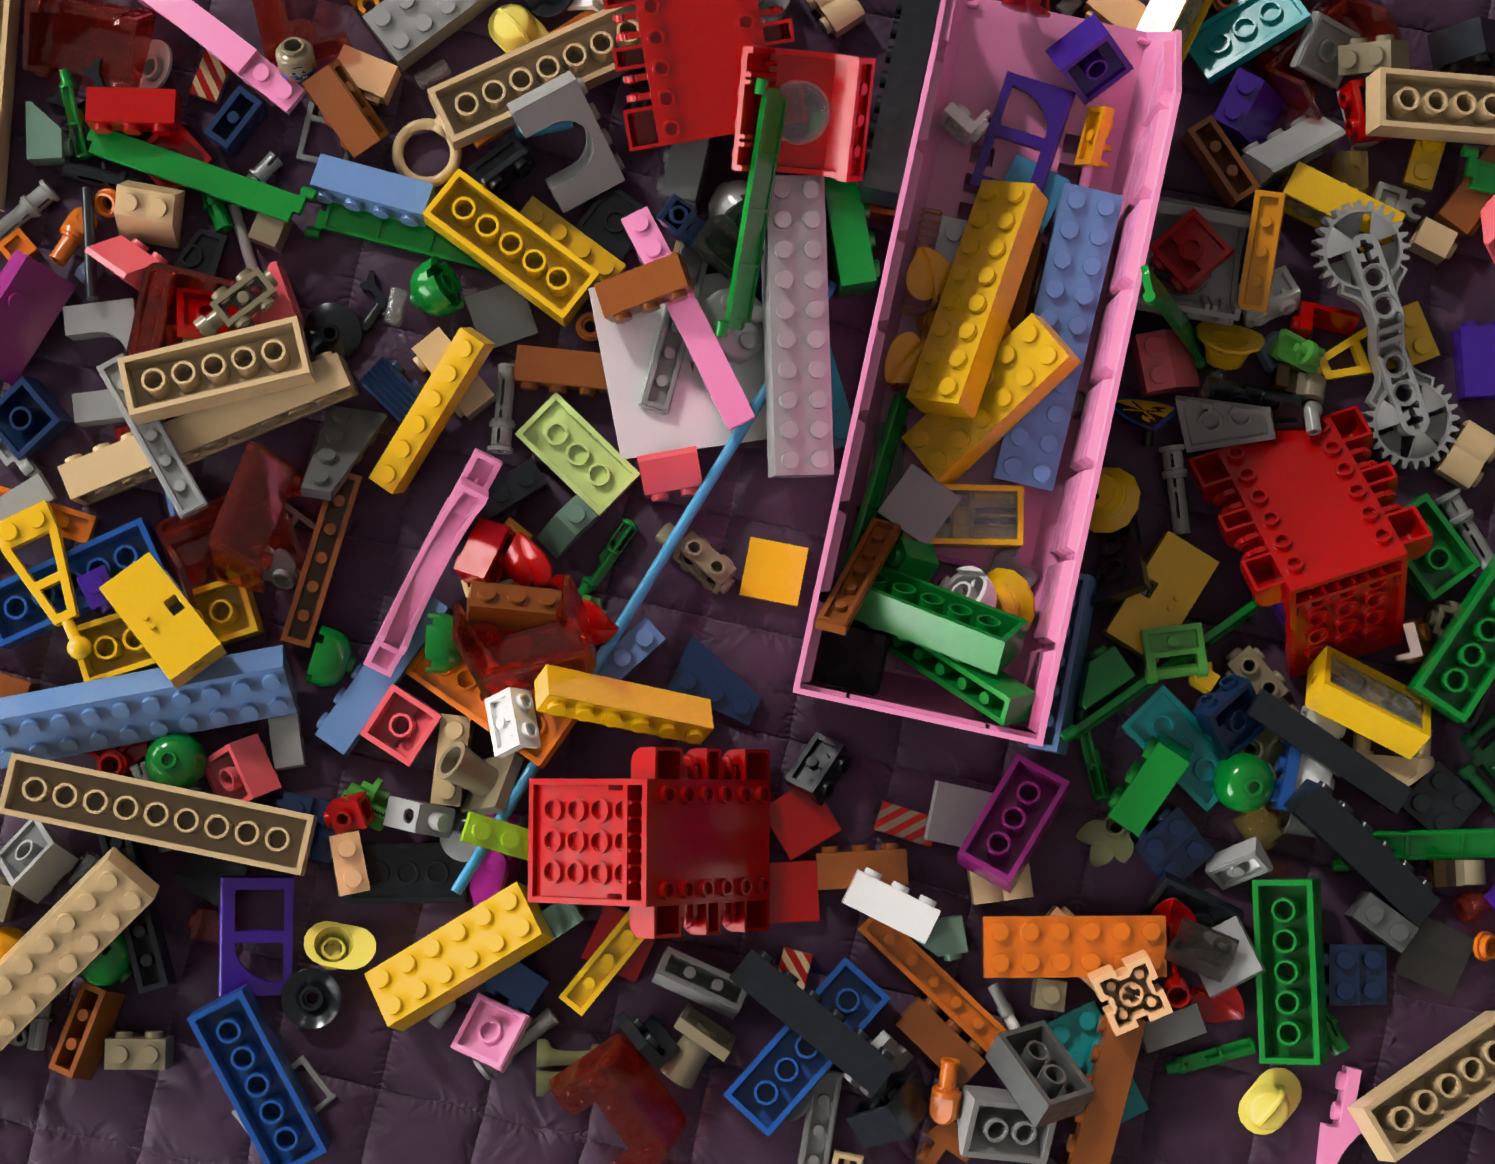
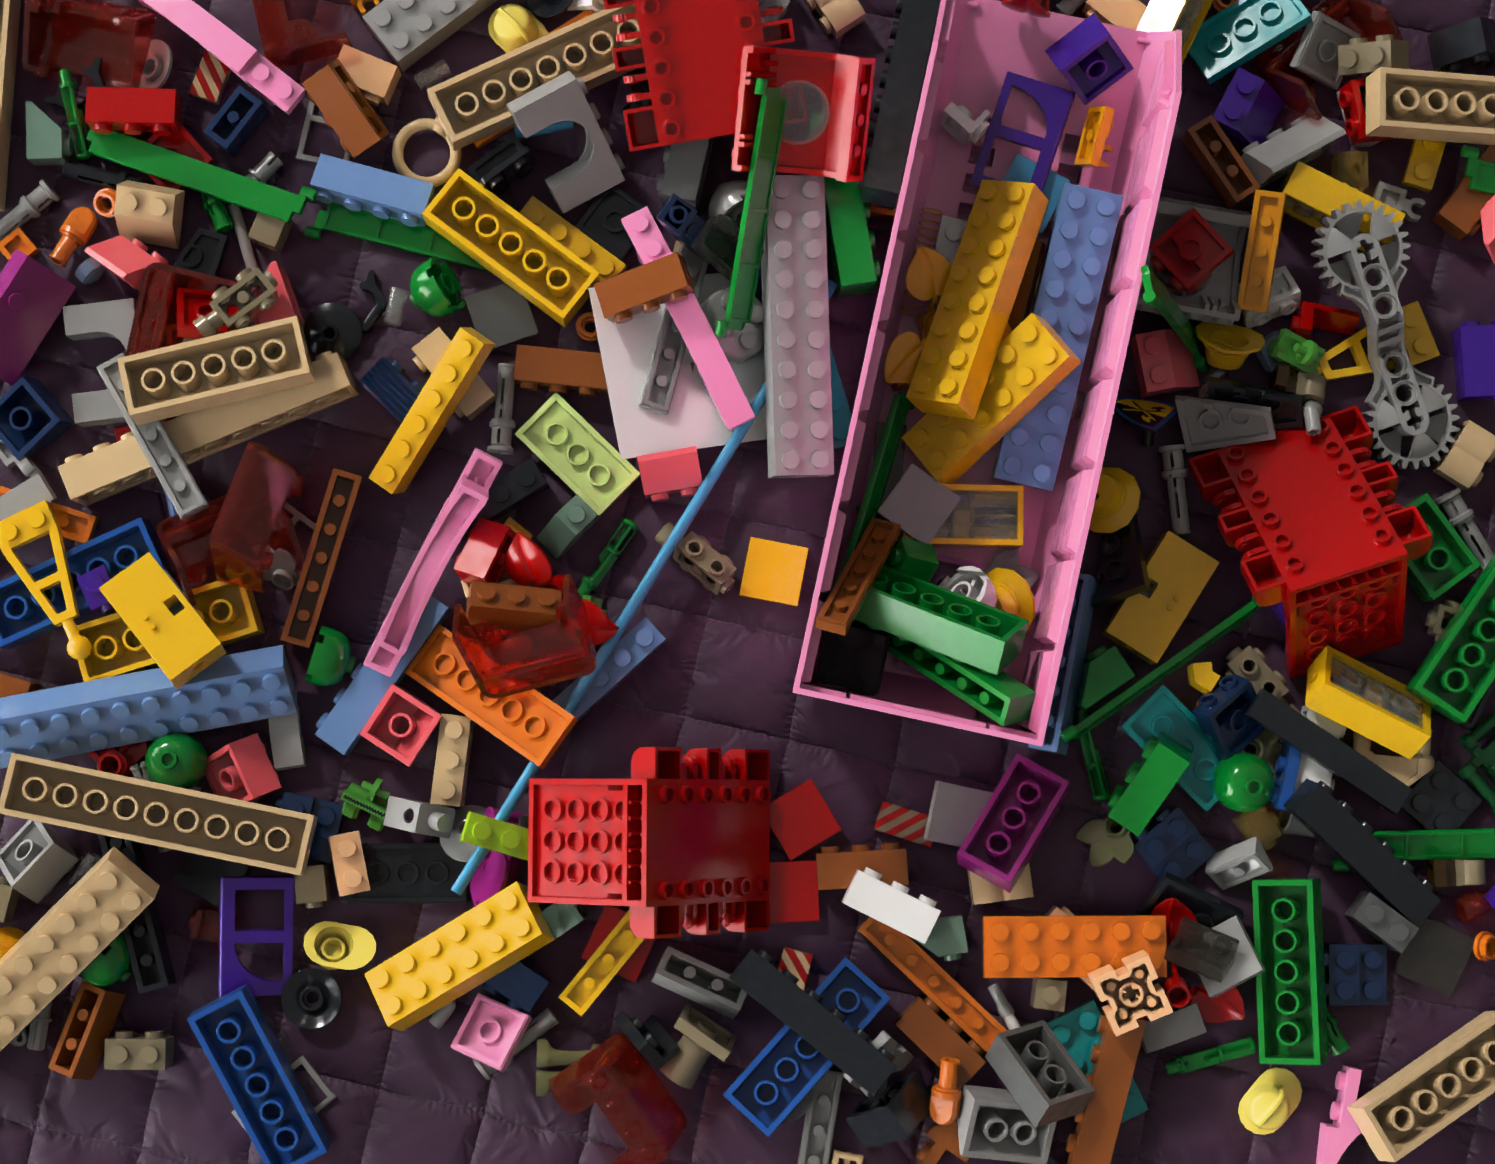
black bar [81,187,98,301] -> none
dark tan head [275,37,317,82] -> none
dark grey wing [301,405,389,501] -> none
red brick [324,790,376,835] -> none
green cylinder [425,612,470,673] -> none
dark tan plant [437,741,524,816] -> none
white bracket [484,687,541,758] -> none
yellow brick [534,664,714,745] -> none
dark blue wing [668,635,761,726] -> none
black bracket [784,732,852,806] -> none
bright green plate [1140,622,1208,684] -> none
dark orange bracket [1394,615,1431,664] -> none
tan brick [1407,217,1458,265] -> none
none -> dark tan brick [294,864,332,909]

